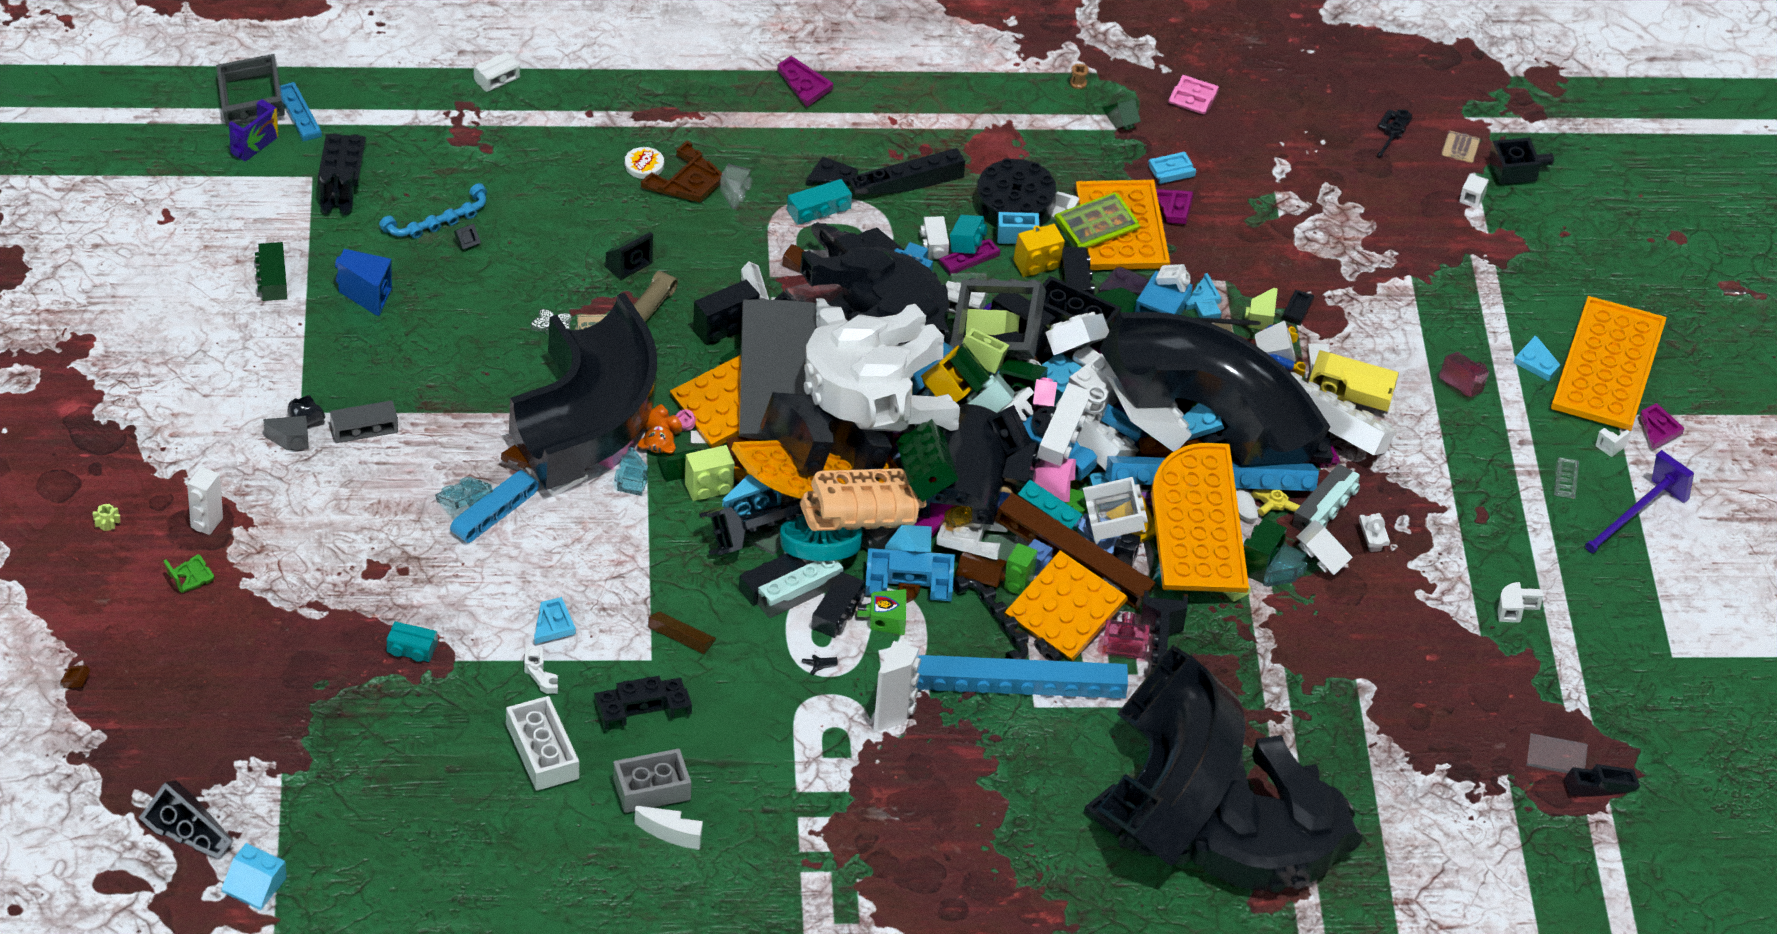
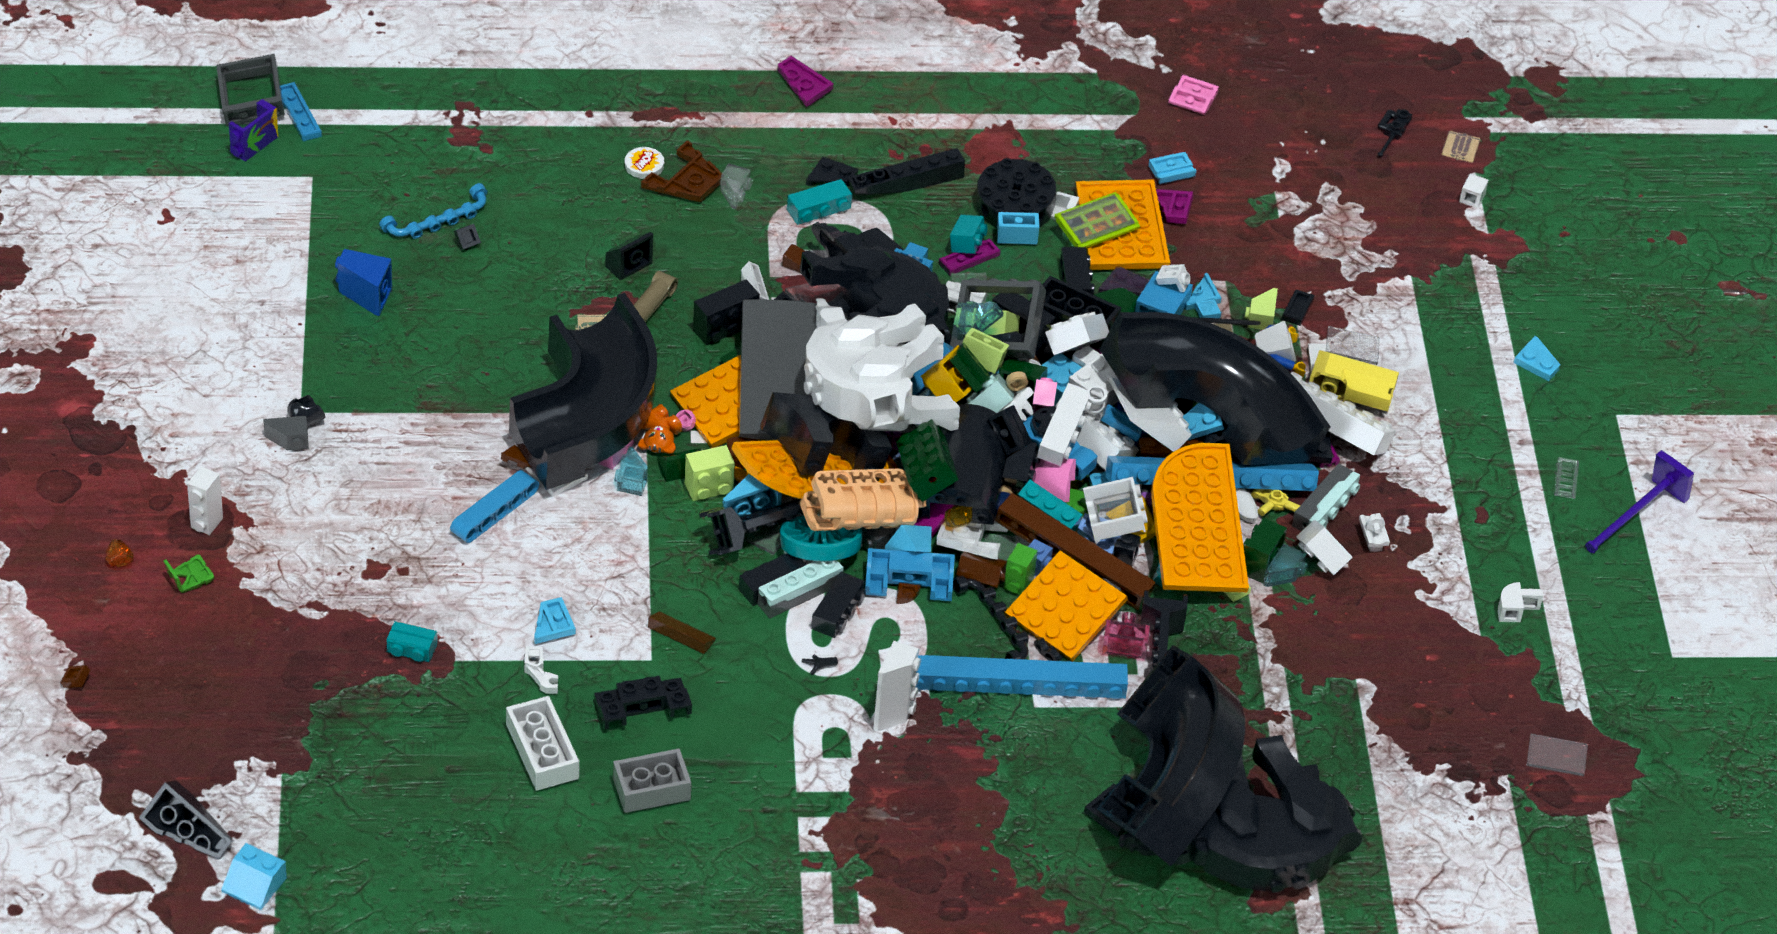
yellowish green gear [93,504,120,531] -> none
dark green brick [255,242,288,301] -> none
black hinge [318,133,366,215] -> none
dark grey brick [330,400,398,443] -> none
clear light blue plate [435,477,493,509] -> none
white brick [474,52,520,92] -> none
clear animal [531,309,572,335] -> none
white slope [635,806,703,850] -> none
bright green torso [857,589,906,635] -> none
white brick [920,216,949,260] -> none
yellow brick [1013,224,1065,277] -> none
medium nougat bush [1070,63,1089,89] -> none
dark green slope [1103,99,1141,130] -> none
clear pink brick [1439,351,1489,397] -> none
black brick [1489,137,1554,185] -> none
light orange plate [1551,296,1667,431] -> none
black slope [1564,764,1640,797] -> none
white panel [1596,428,1631,457] -> none
magenta wing [1640,403,1684,449] -> none
none -> clear orange cone [105,539,134,567]
none -> clear light blue slope [953,301,1003,334]
none -> tan tile [1006,372,1028,391]
none -> clear piece [1326,326,1380,365]

